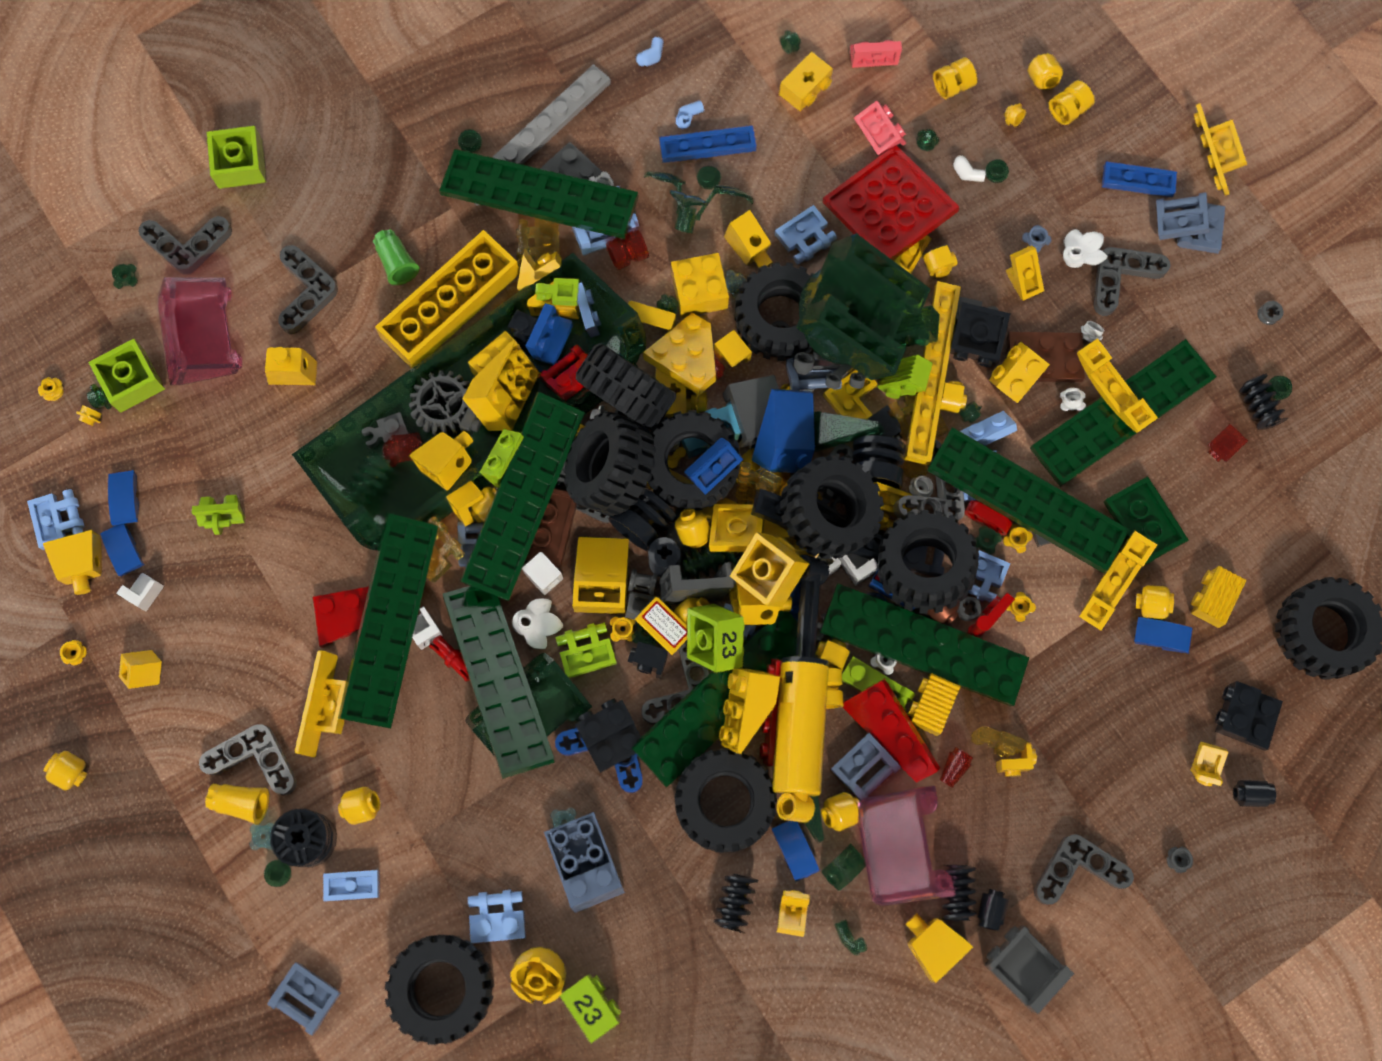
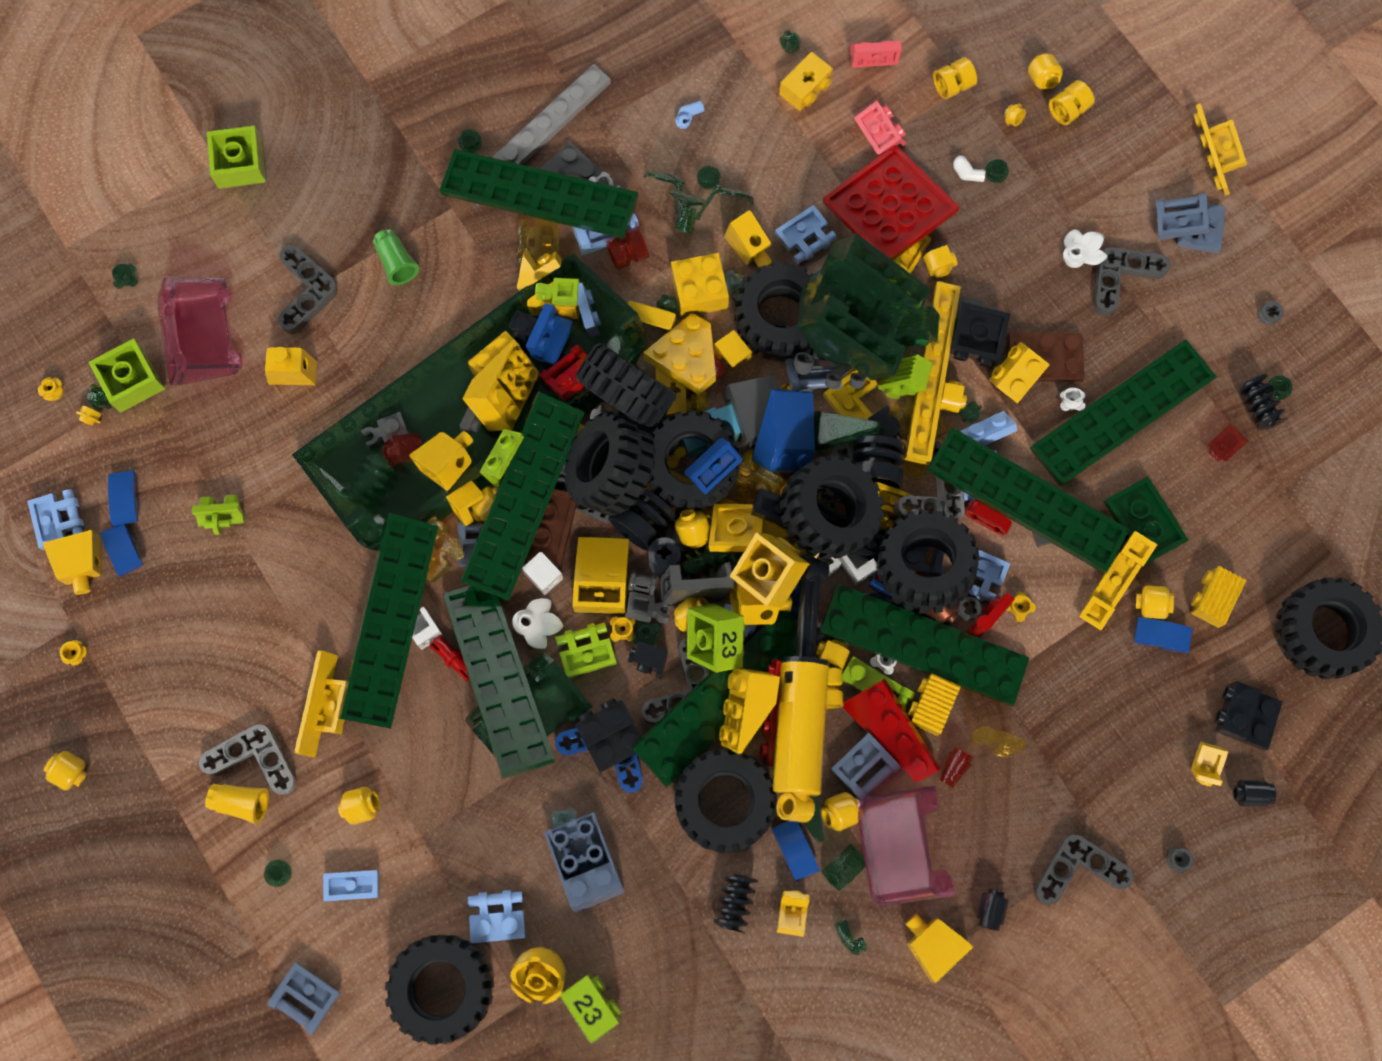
white panel [116,573,164,612] -> none
yellow panel [119,650,162,689] -> none
dark grey beam [138,216,232,275] -> none
clear light blue plate [249,823,274,850] -> none
black wheel [270,809,337,868] -> none
red wing [313,586,369,648] -> none
yellow brick [375,230,520,370] -> none
dark grey gear [409,370,470,436] -> none
slope [635,597,687,655] -> none
light blue arm [636,37,663,66] -> none
blue plate [659,125,756,163] -> none
white plate [909,476,933,497] -> none
clear green plate [916,129,939,151] -> none
black piece [941,865,977,921] -> none
clear green plate [975,526,1002,555] -> none
dark grey panel [984,926,1074,1014] -> none
yellow bracket [996,742,1037,777] -> none
yellow plate [1003,524,1033,554] -> none
yellow slope [1006,245,1044,300] -> none
sand blue plate [1022,225,1051,252] -> none
yellow slope [1077,338,1158,433] -> none
white plate [1081,321,1104,342] -> none
blue plate [1102,162,1177,197] -> none

